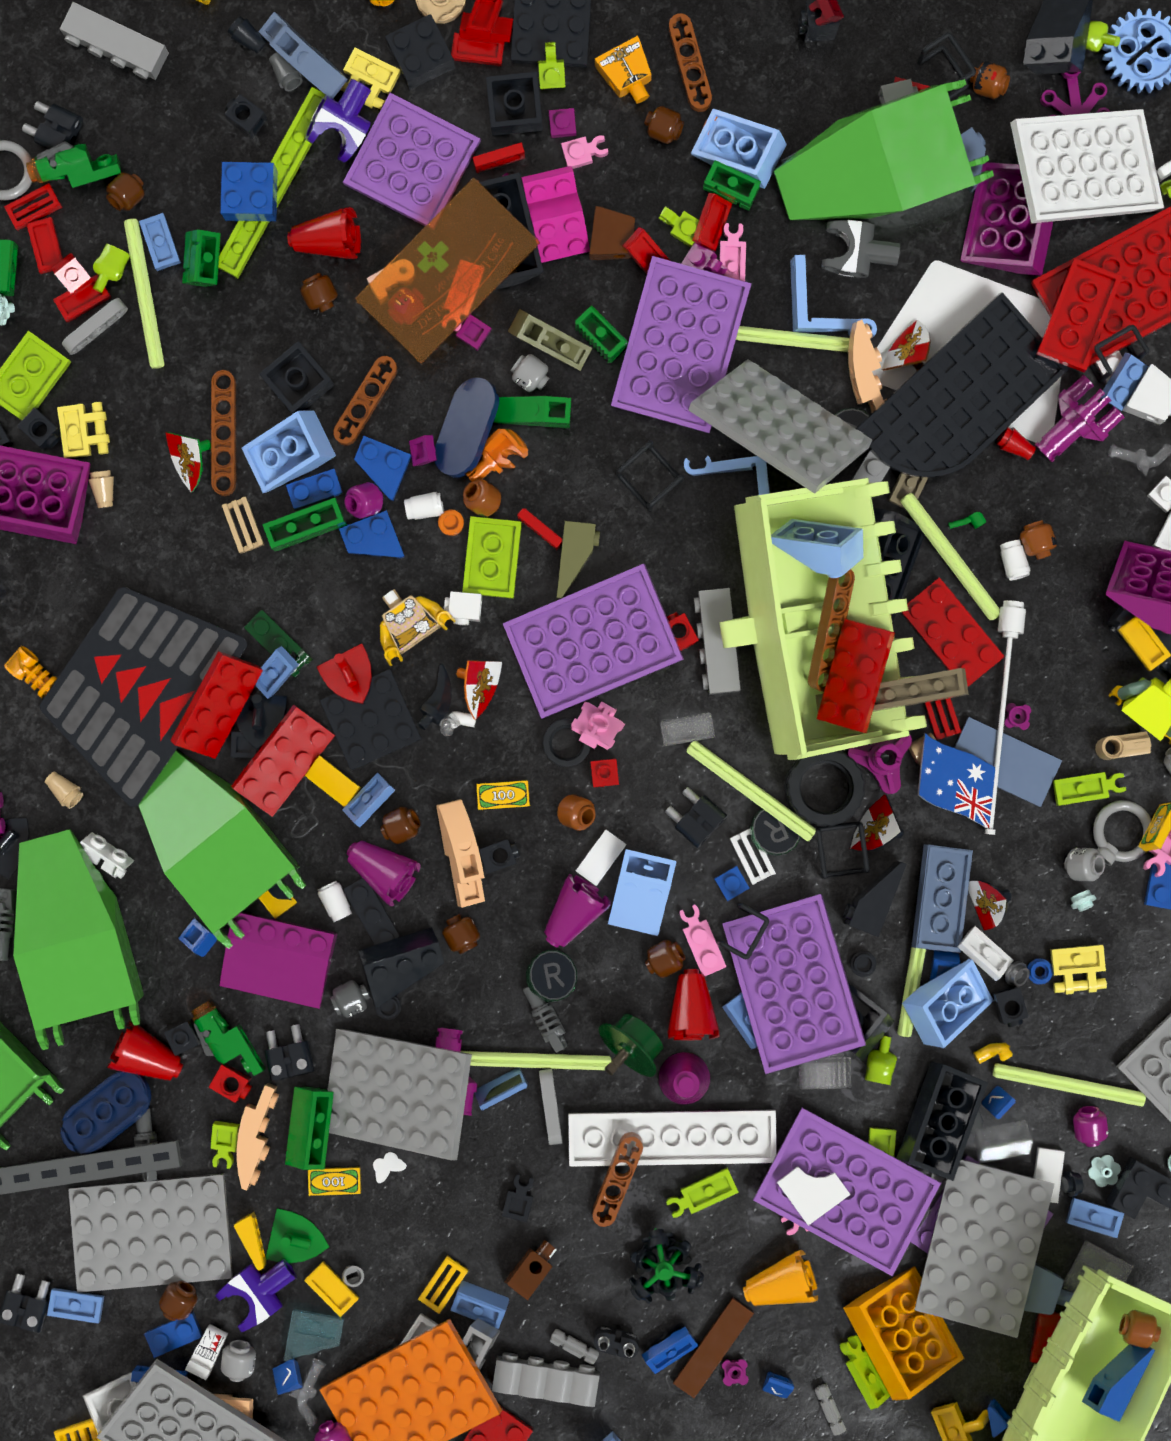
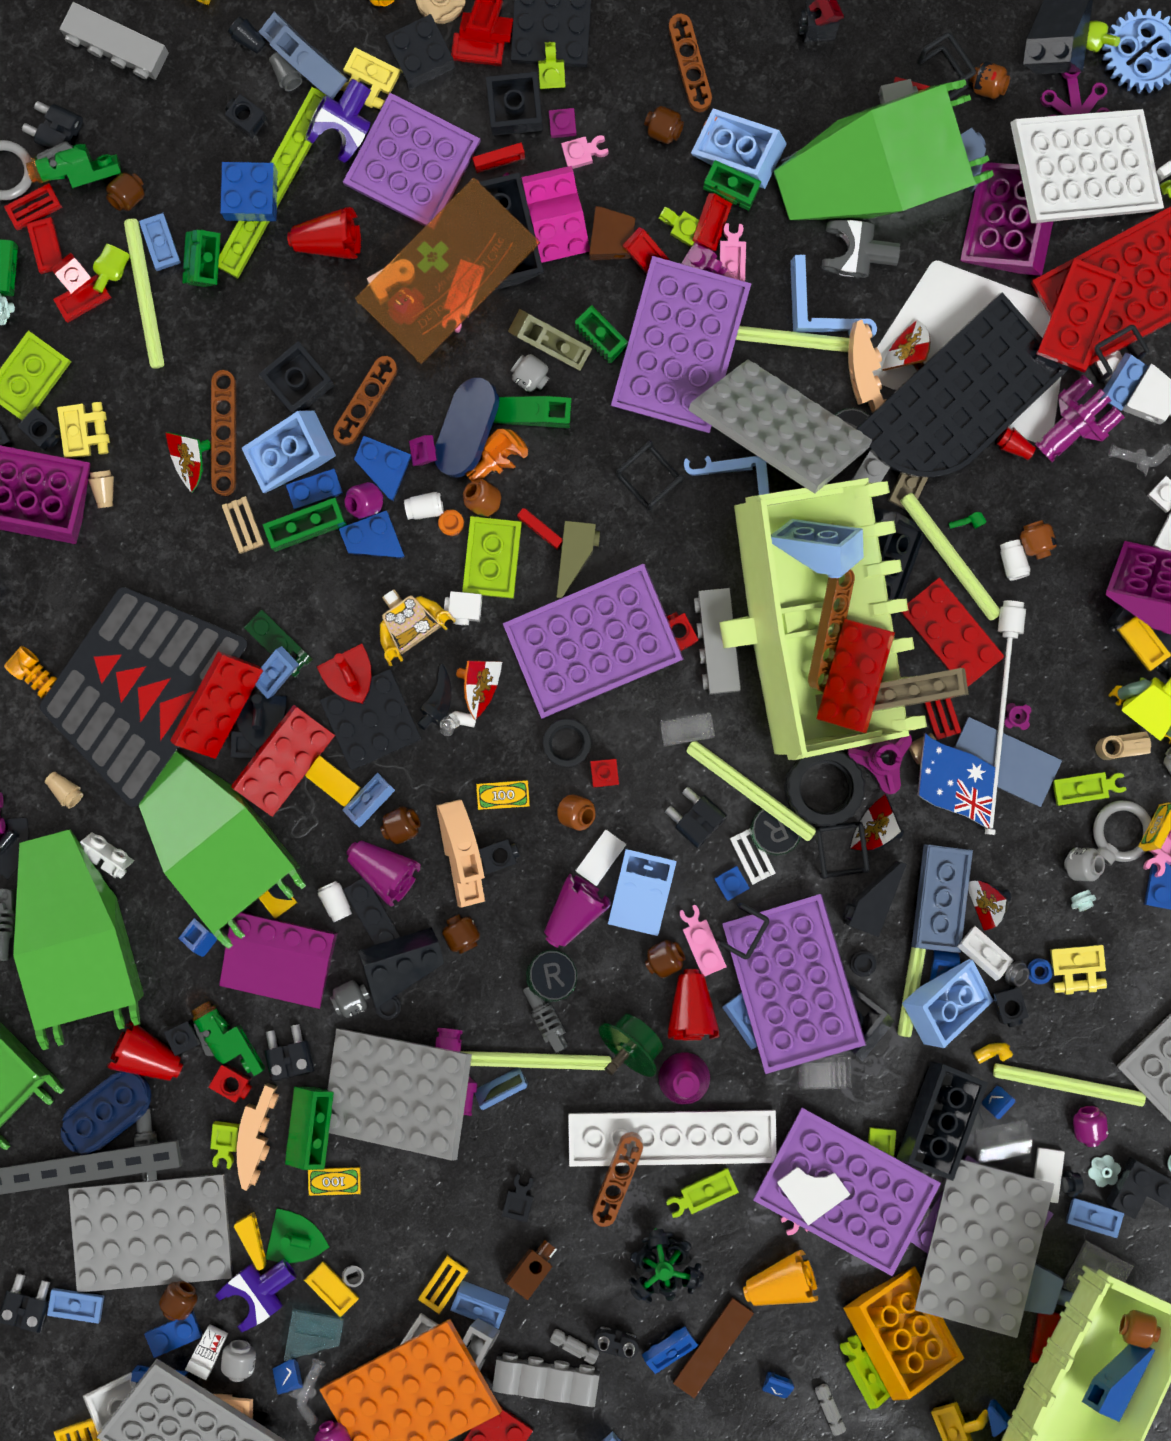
light grey beam [62,298,128,355] -> none
reddish brown head [300,272,338,312] -> none
white sticker [373,1152,407,1183] -> none
magenta plate [456,314,492,351] -> none
light grey beam [539,1069,562,1145] -> none
bright pink piece [571,701,625,750] -> none
light orange torso [595,36,651,104] -> none
magenta plate [722,1359,749,1386] -> none
lime piece [864,1036,897,1085] -> none

